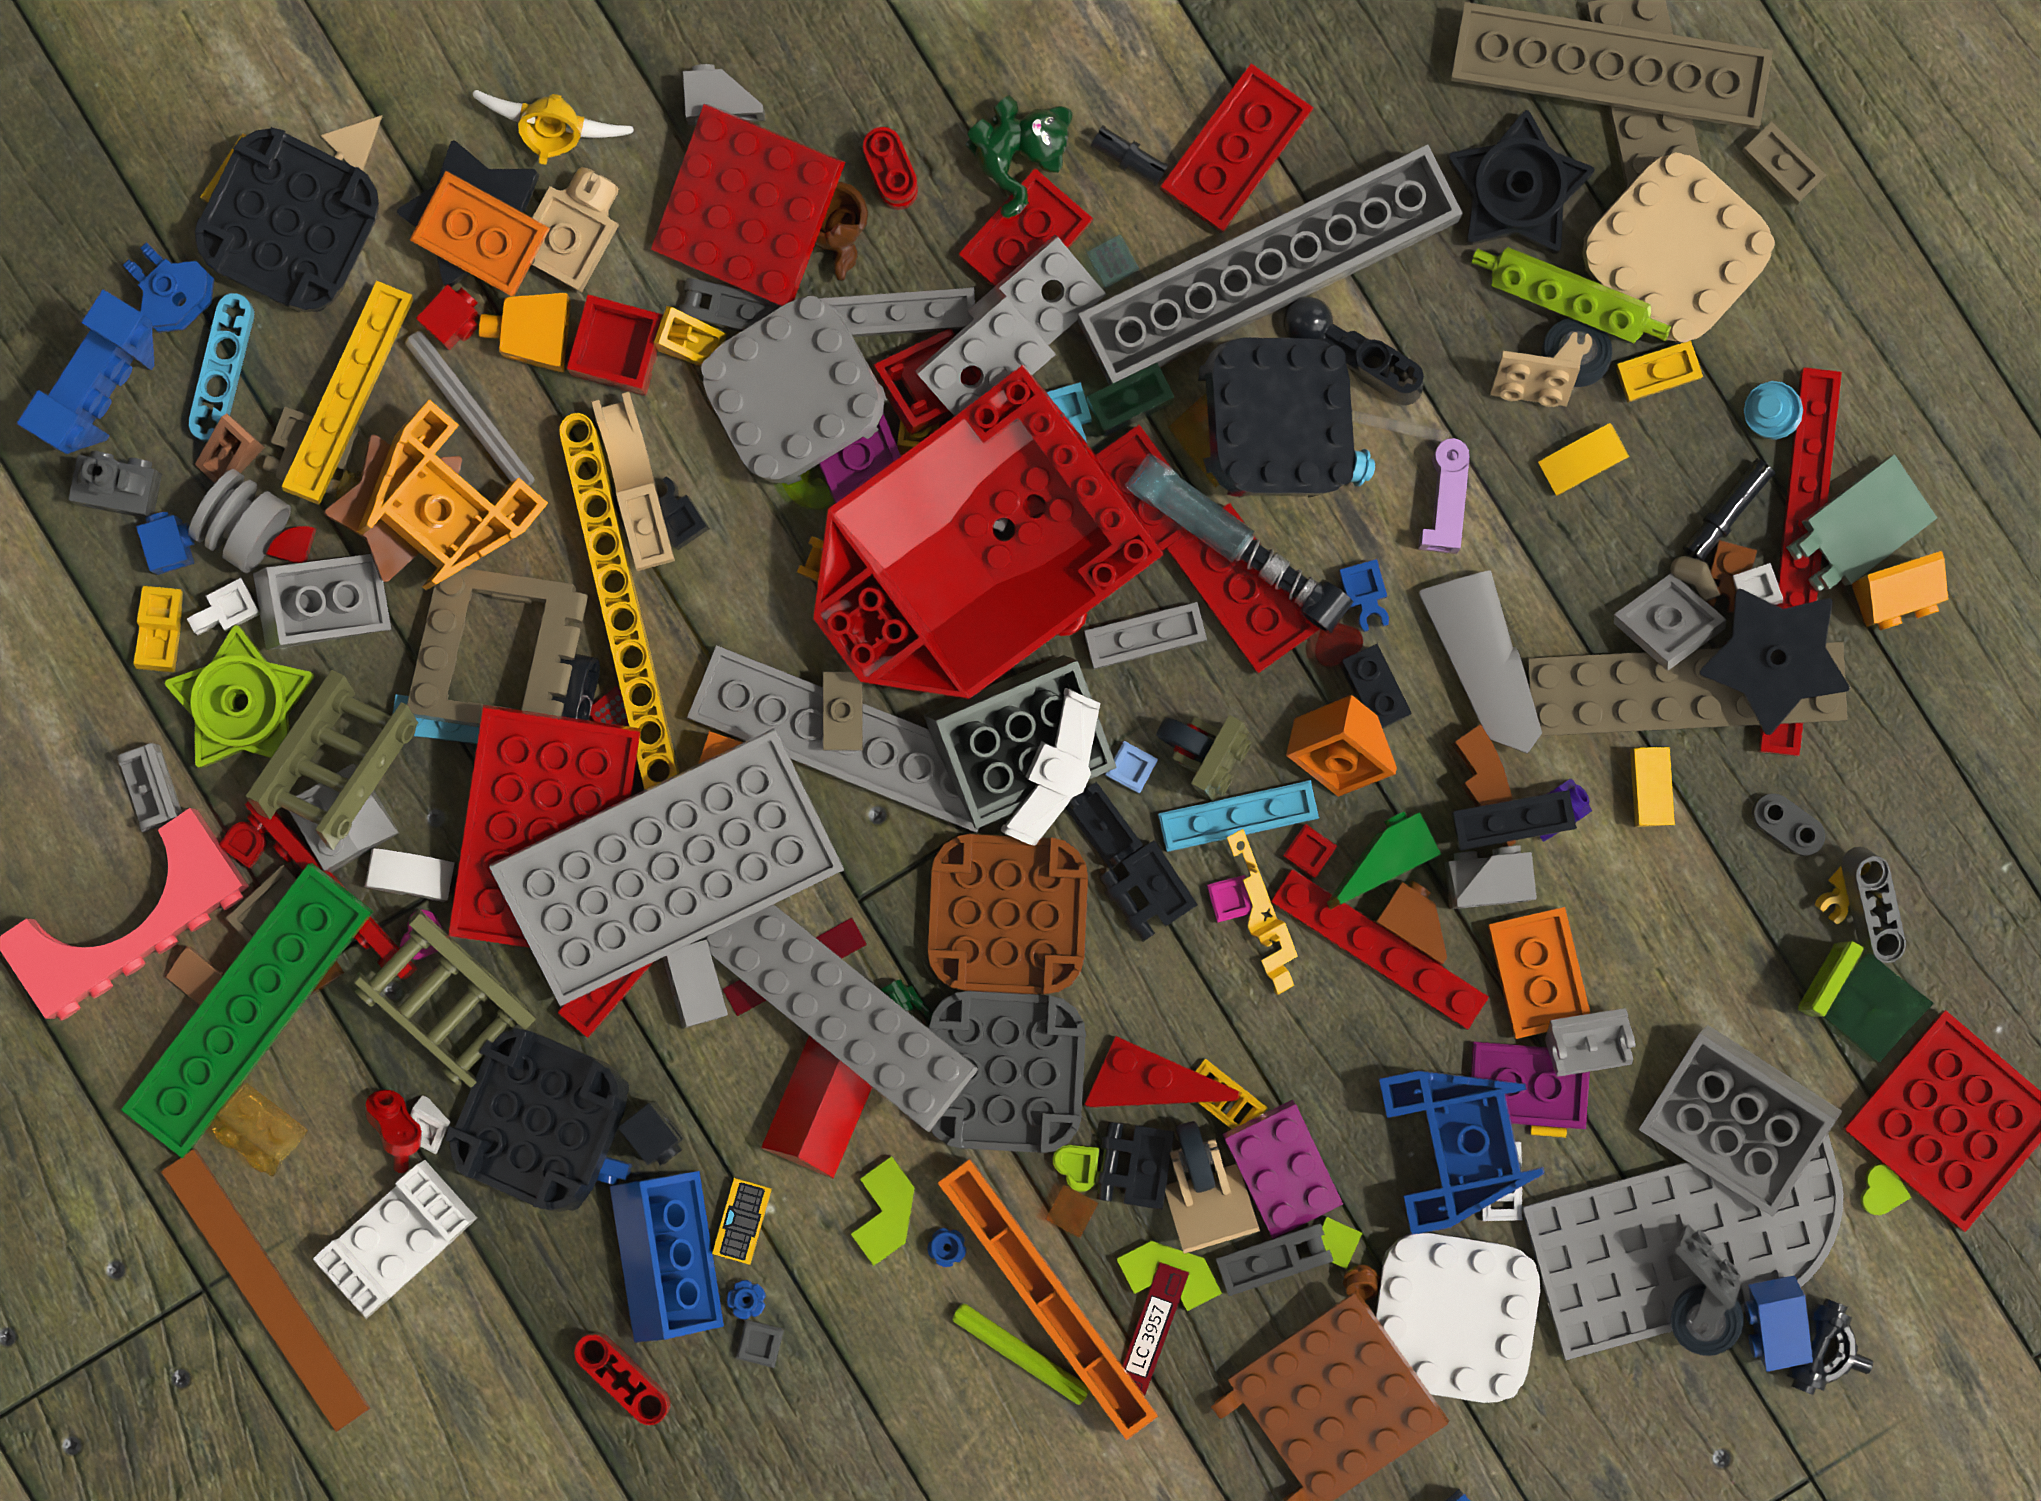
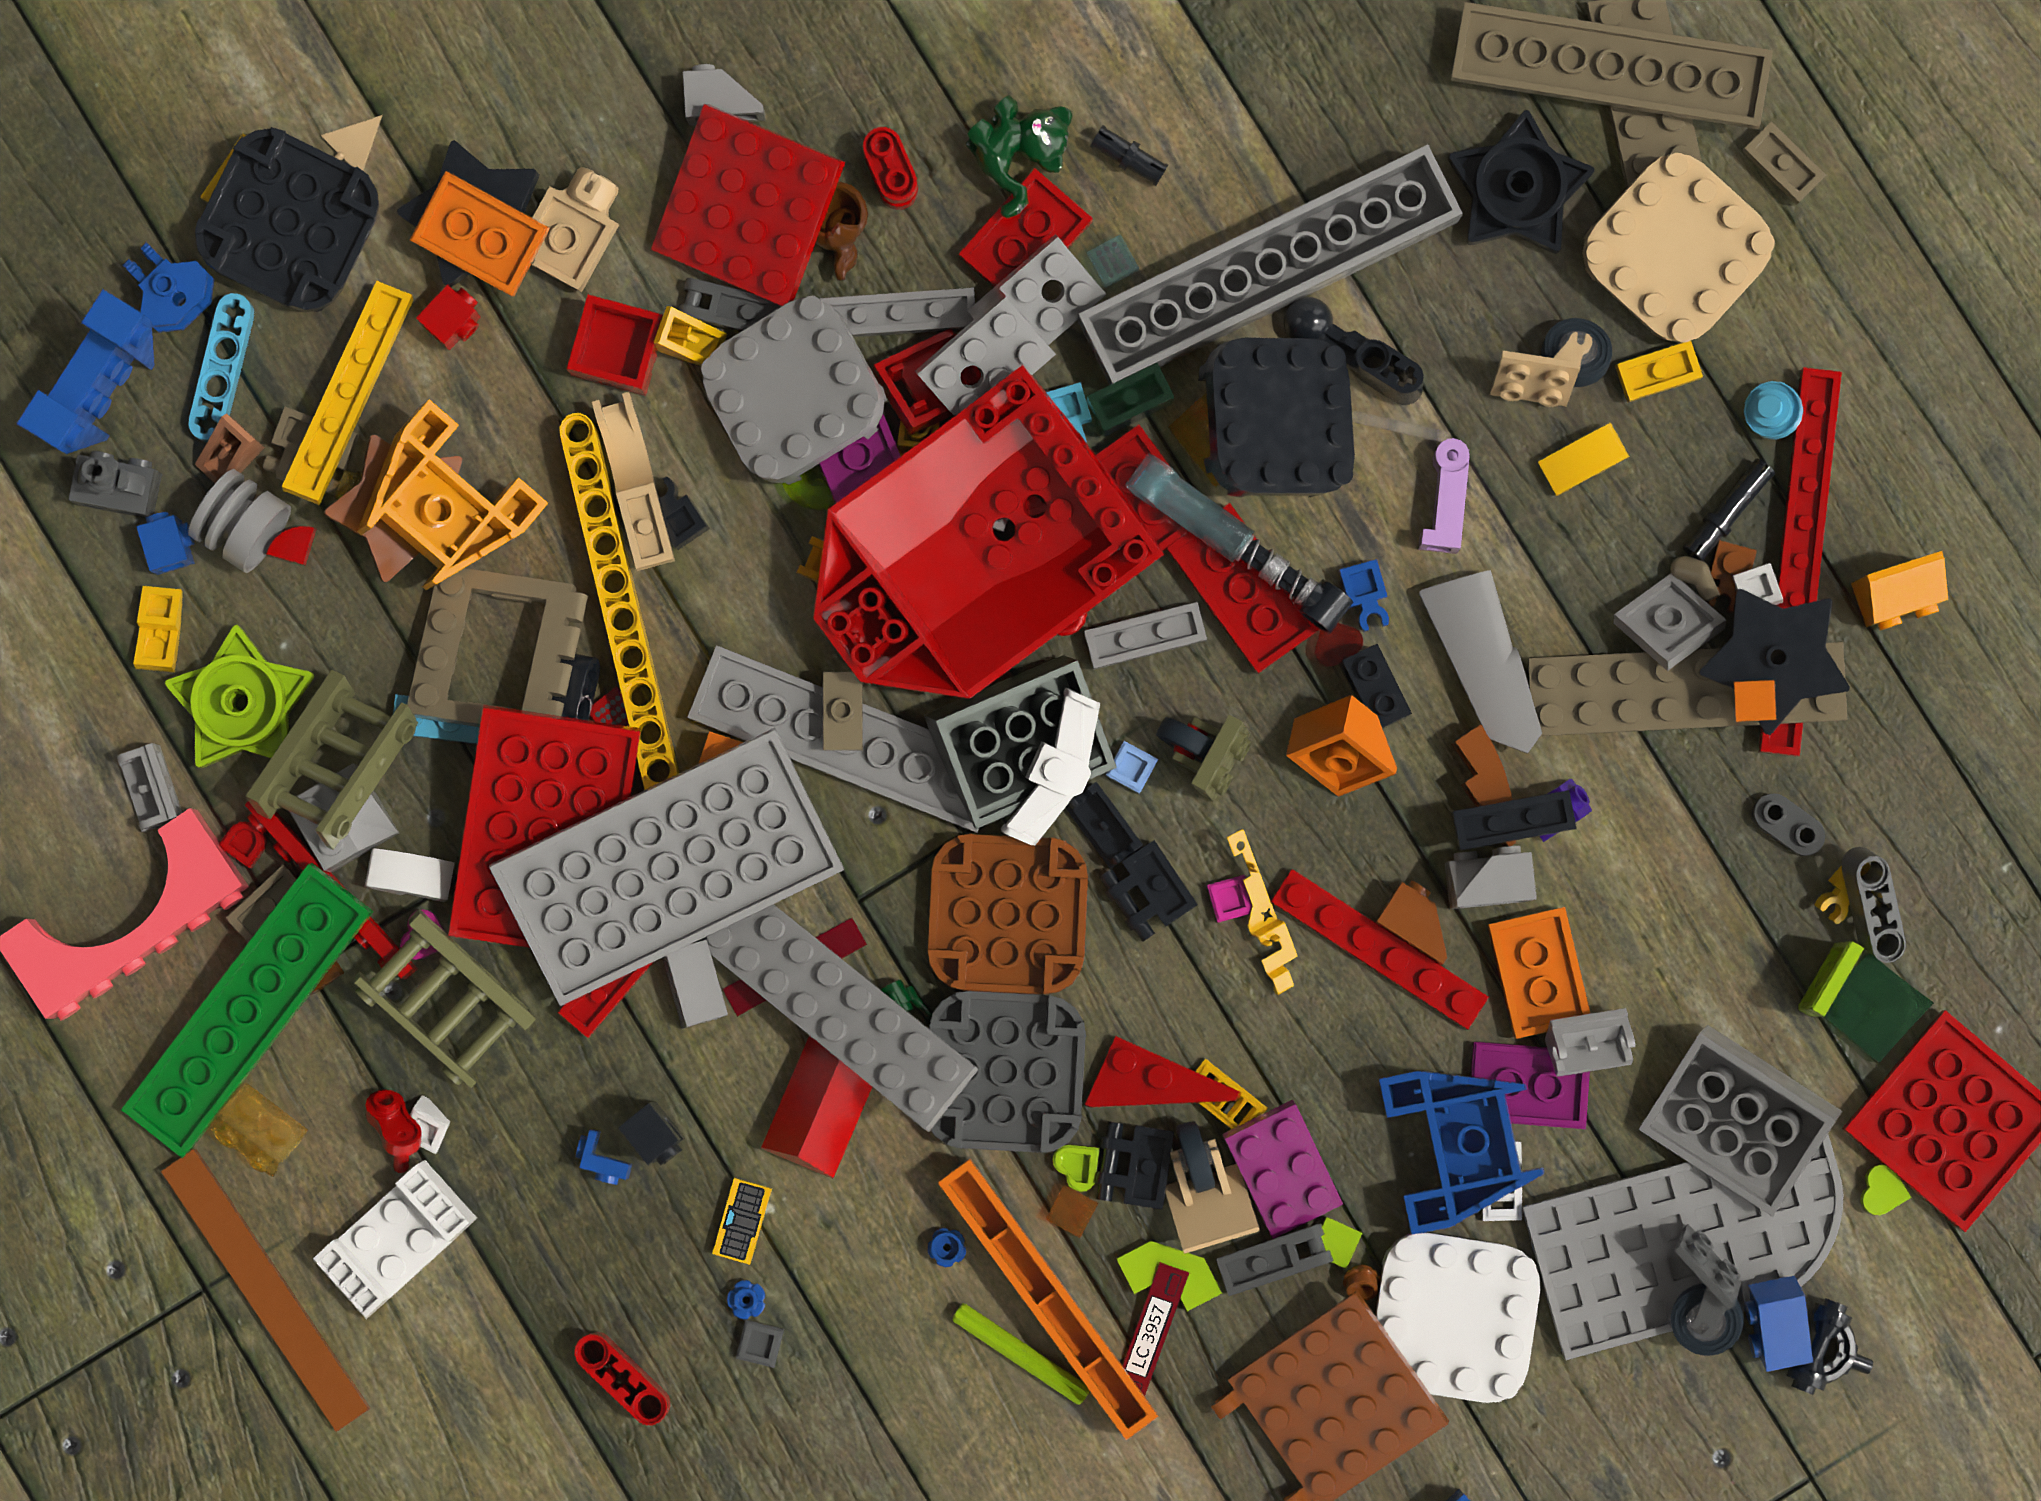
medium nougat slope [166,946,224,1005] -> none
white plate [187,578,260,636] -> none
light grey slope [253,554,391,650] -> none
light grey axle [405,331,535,486] -> none
black plate [445,1028,629,1212] -> none
yellow helmet [473,90,633,165] -> none
light orange torso [479,293,571,373] -> none
blue slope [610,1171,724,1343] -> none
lime tile [851,1156,915,1266] -> none
medium azure tile [1158,780,1319,852] -> none
red plate [1160,63,1314,234] -> none
red tile [1283,824,1337,878] -> none
green slope [1327,811,1441,910] -> none
medium azure plate [1351,449,1375,486] -> none
lime plate [1472,247,1672,343] -> none
yellow piece [1530,1125,1567,1138] -> none
yellow slope [1630,747,1675,827] -> none
sand green tile [1786,454,1937,592] -> none
none -> orange tile [1734,680,1776,722]

